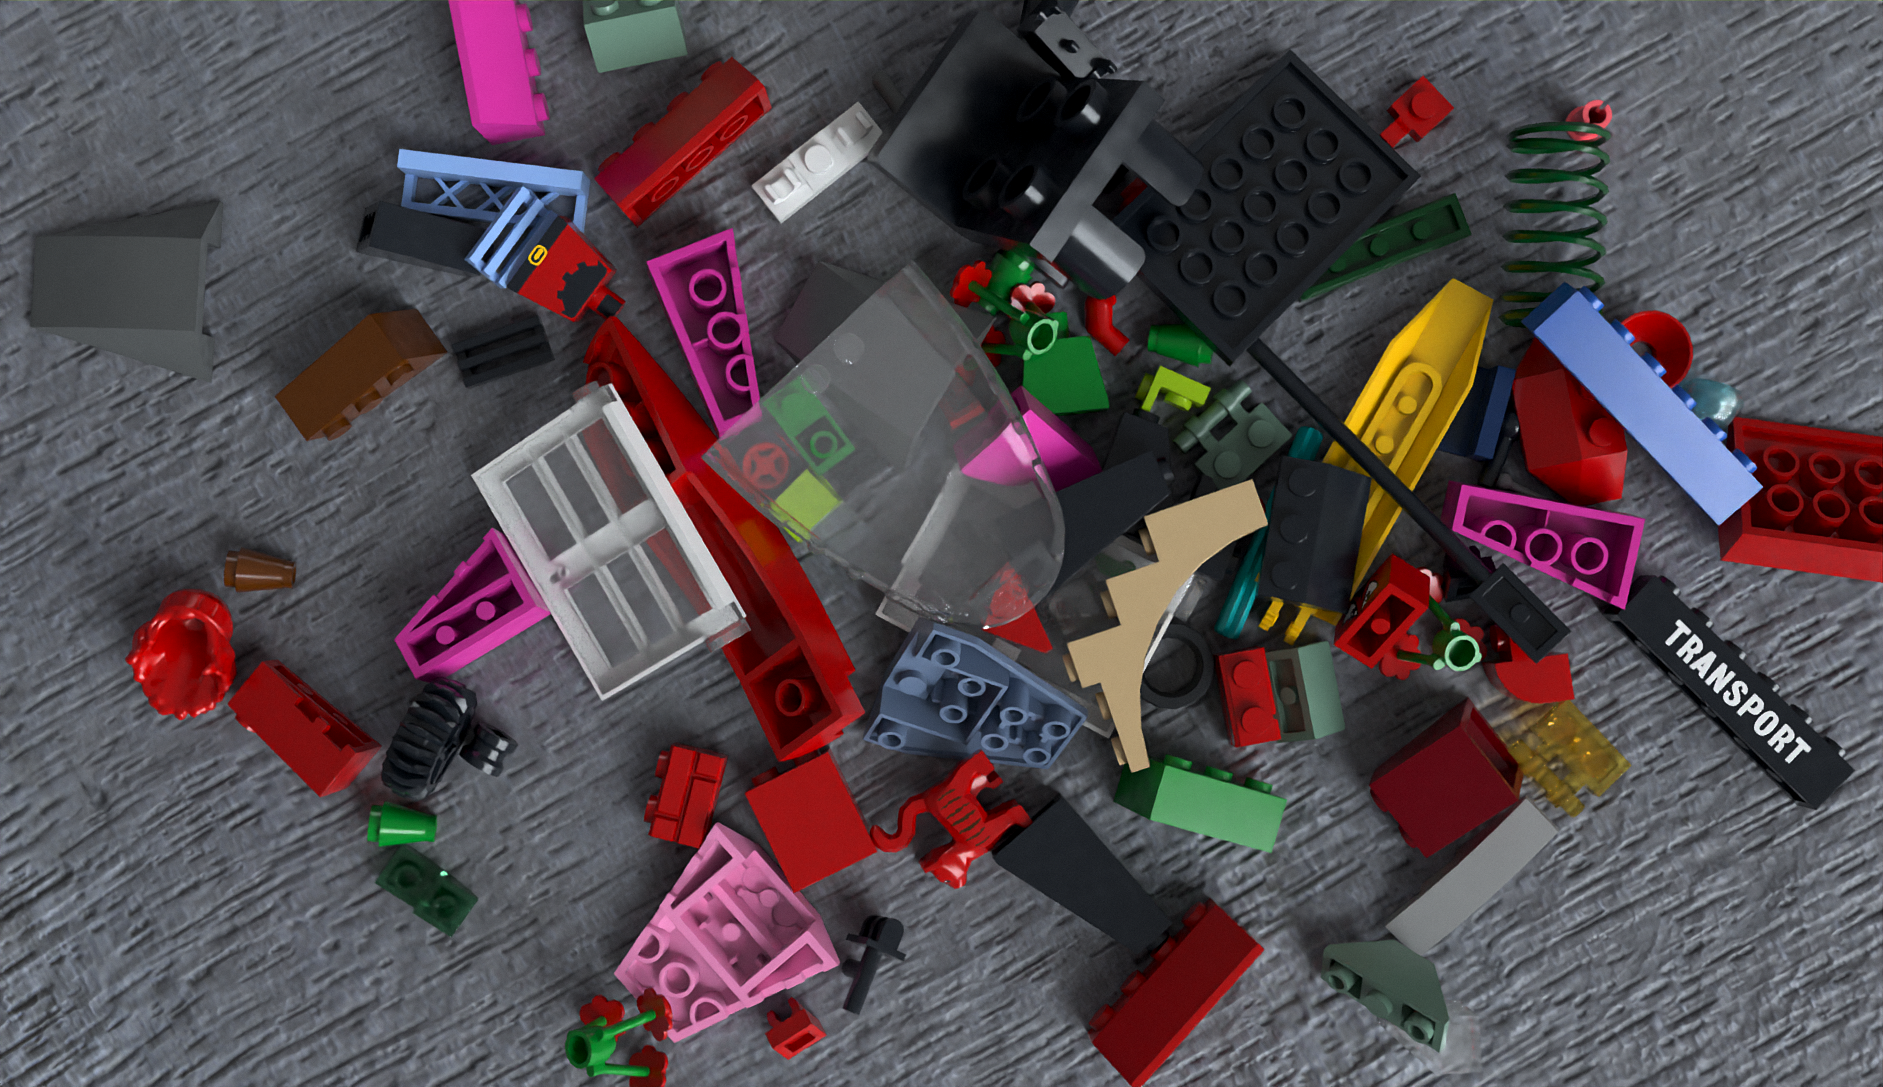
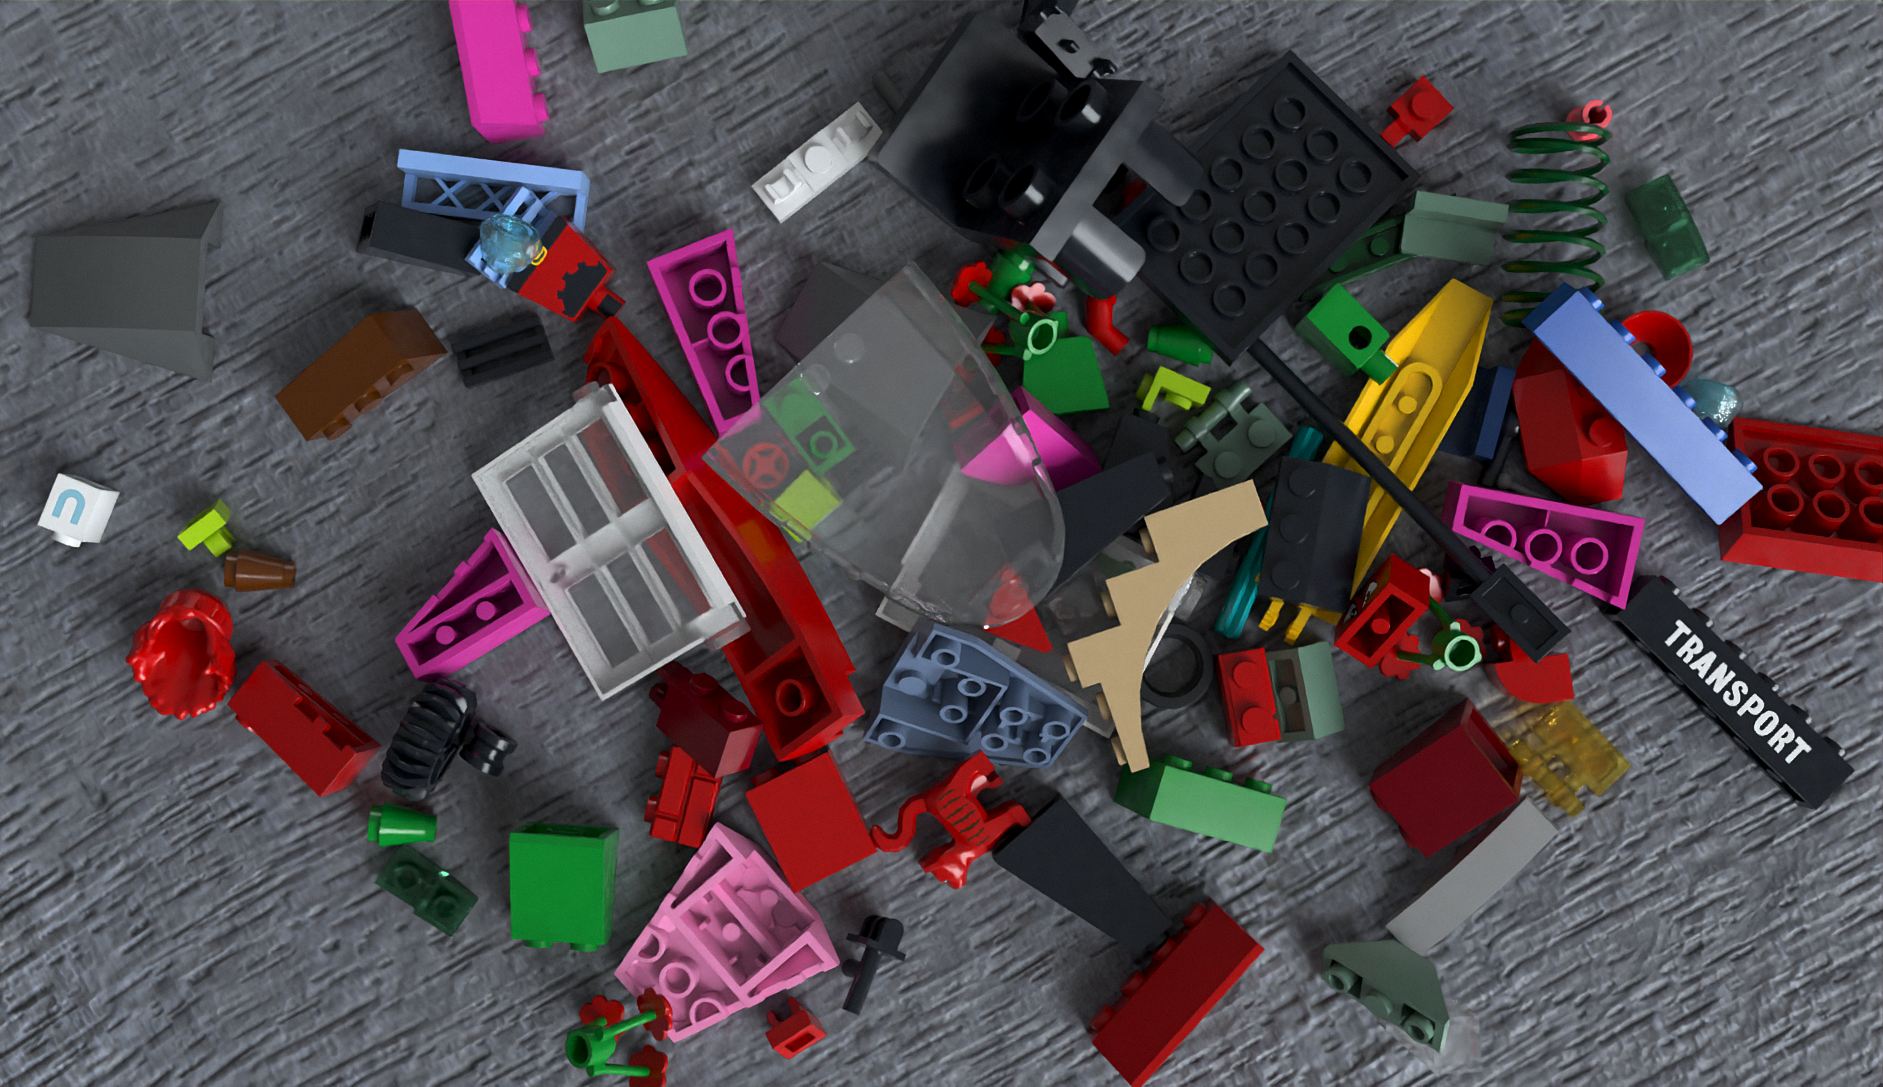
red slope [594,57,772,228] -> none
none -> white brick [38,473,120,547]
none -> lime tile [177,498,236,558]
none -> clear light blue cone [480,214,543,275]
none -> green slope [509,822,620,952]
none -> dark red hinge [649,660,764,778]
none -> green torso [1293,283,1399,386]
none -> sand green panel [1399,190,1509,266]
none -> clear green slope [1624,174,1710,282]

